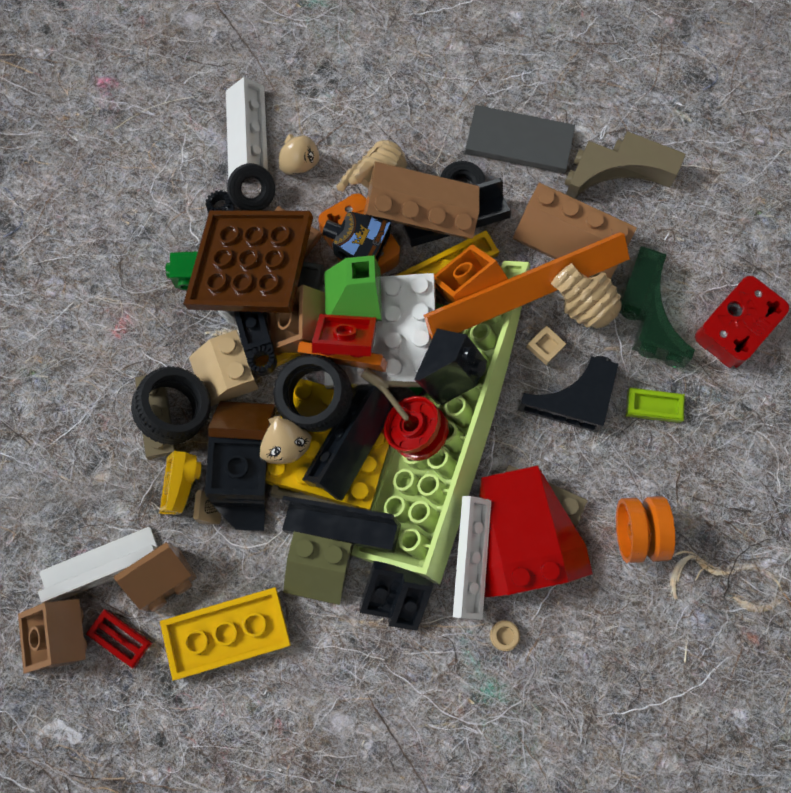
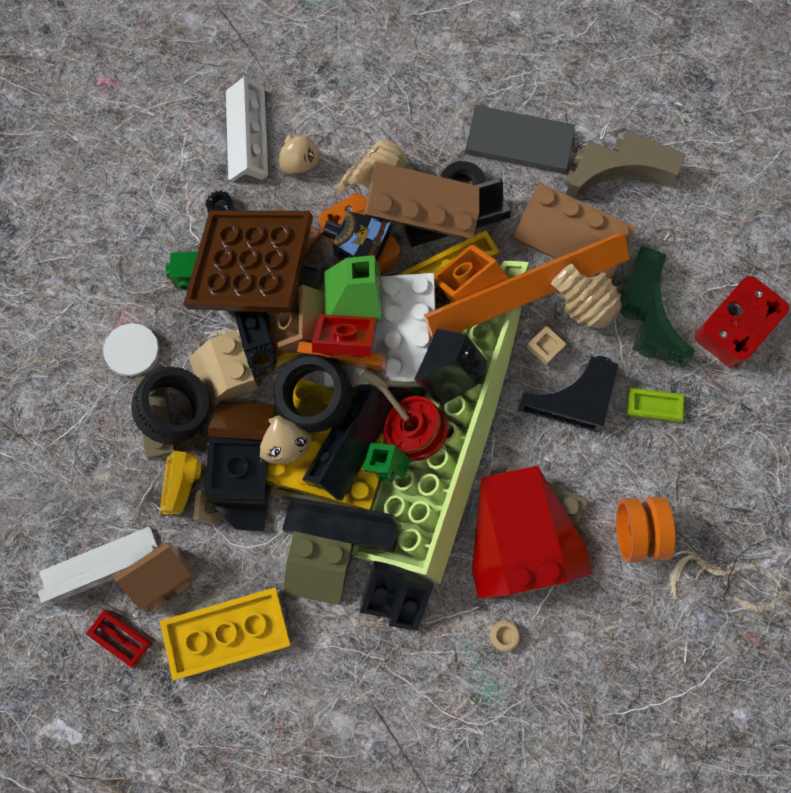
medium nougat slope [18,599,87,674] -> none
black tyre [227,163,275,211] -> none
white panel [453,496,491,620] -> none
none -> white tile [103,323,160,377]
none -> green brick [363,443,410,482]

